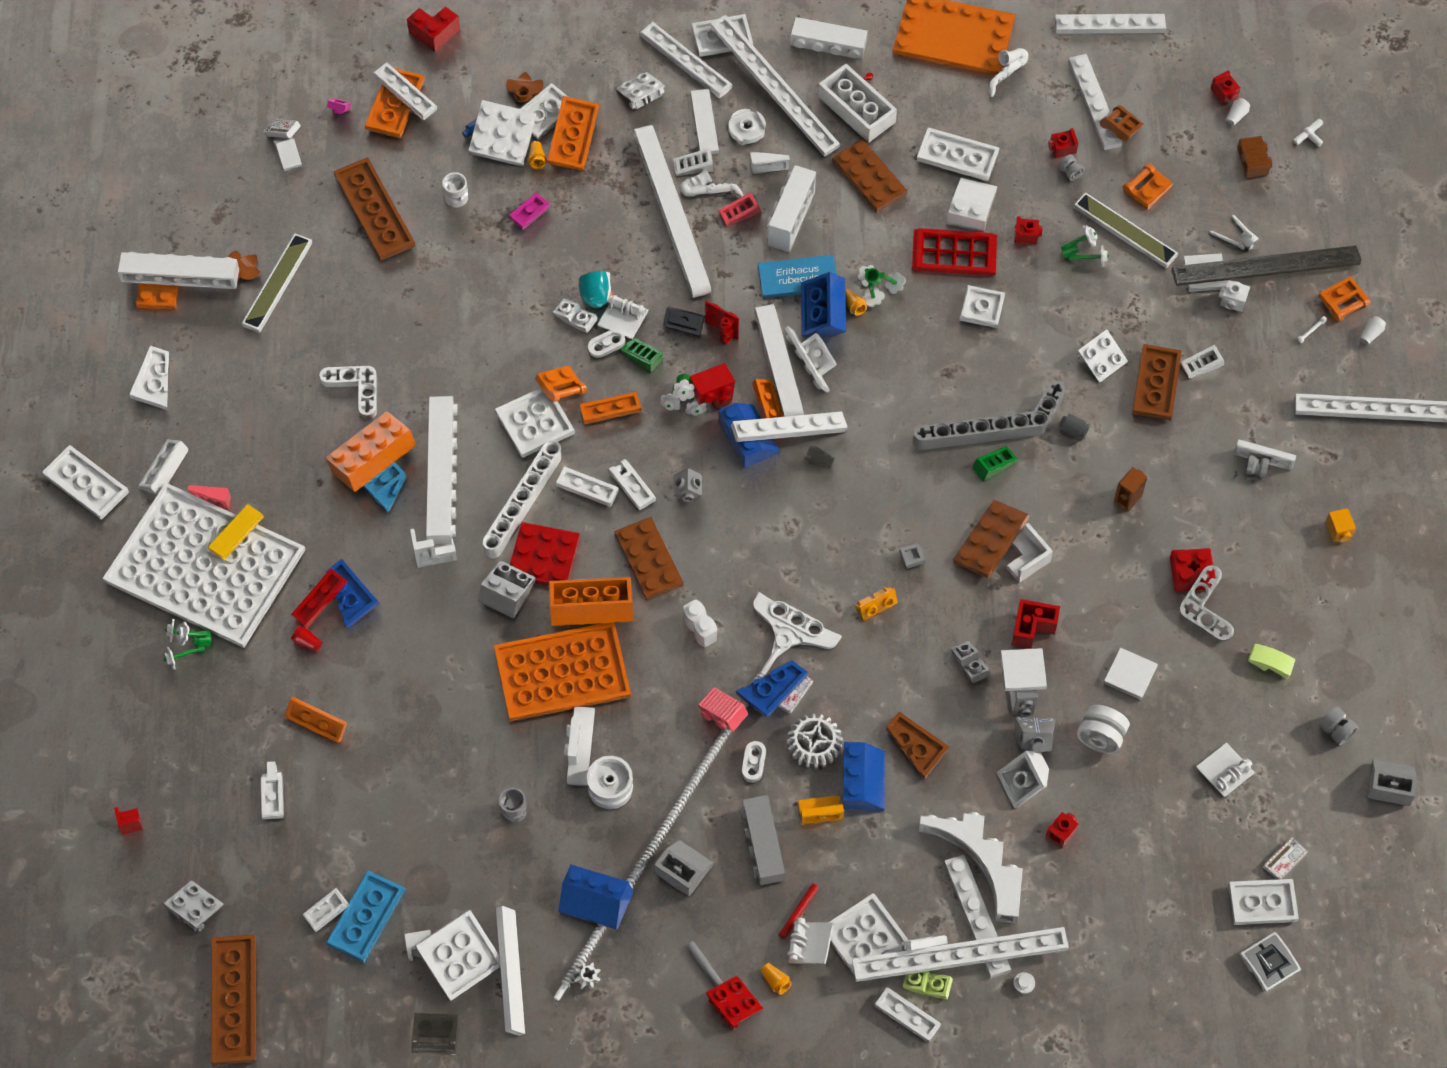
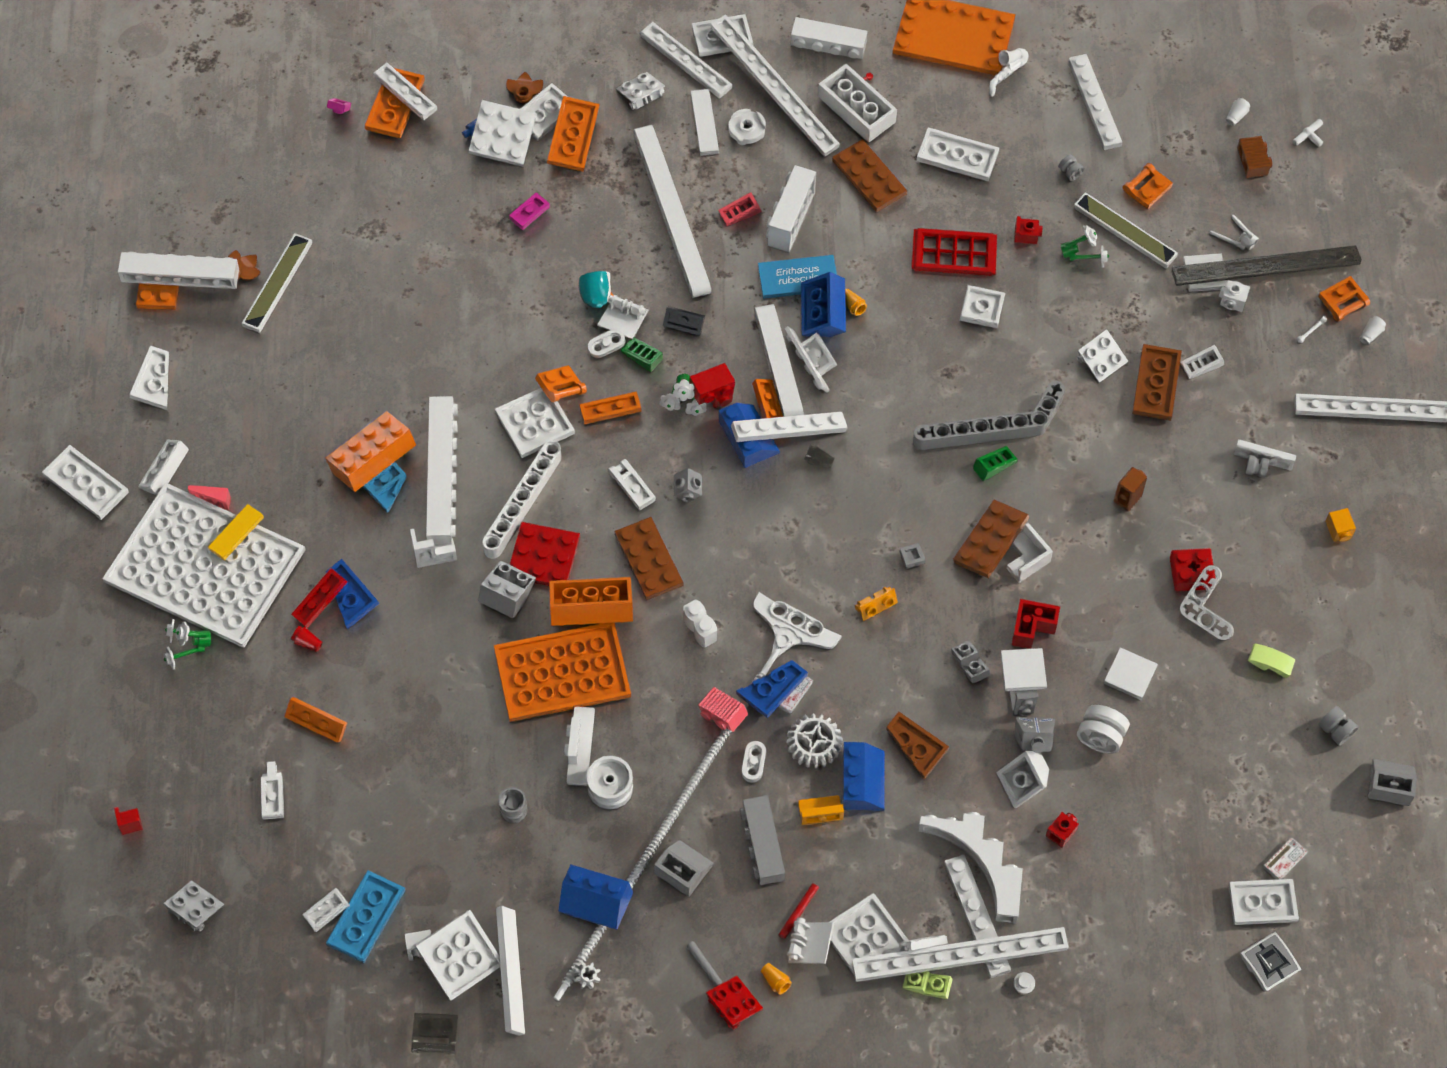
dark orange plate [211,934,256,1065] -> none
white tile [263,119,301,139] -> none
white slope [273,137,302,171] -> none
white beam [319,366,377,420] -> none
dark orange plate [333,157,415,261] -> none
red brick [407,6,460,52] -> none
white wheel [442,172,469,207] -> none
light orange cone [528,141,547,169] -> none
white slope [553,299,598,333] -> none
white plate [556,467,619,507] -> none
white slope [673,149,713,176] -> none
white piece [680,169,743,197] -> none
red hinge [705,301,739,344] -> none
white slope [750,152,790,174] -> none
white plant [858,265,906,307] -> none
white plate [875,987,941,1043] -> none
white slope [947,177,998,233] -> none
red brick [1048,128,1079,158] -> none
white plate [1055,14,1166,34] -> none
dark grey brick [1059,414,1090,439] -> none
dark orange plate [1100,105,1144,142] -> none
white hinge [1196,743,1255,797] -> none
red brick [1211,70,1241,104] -> none

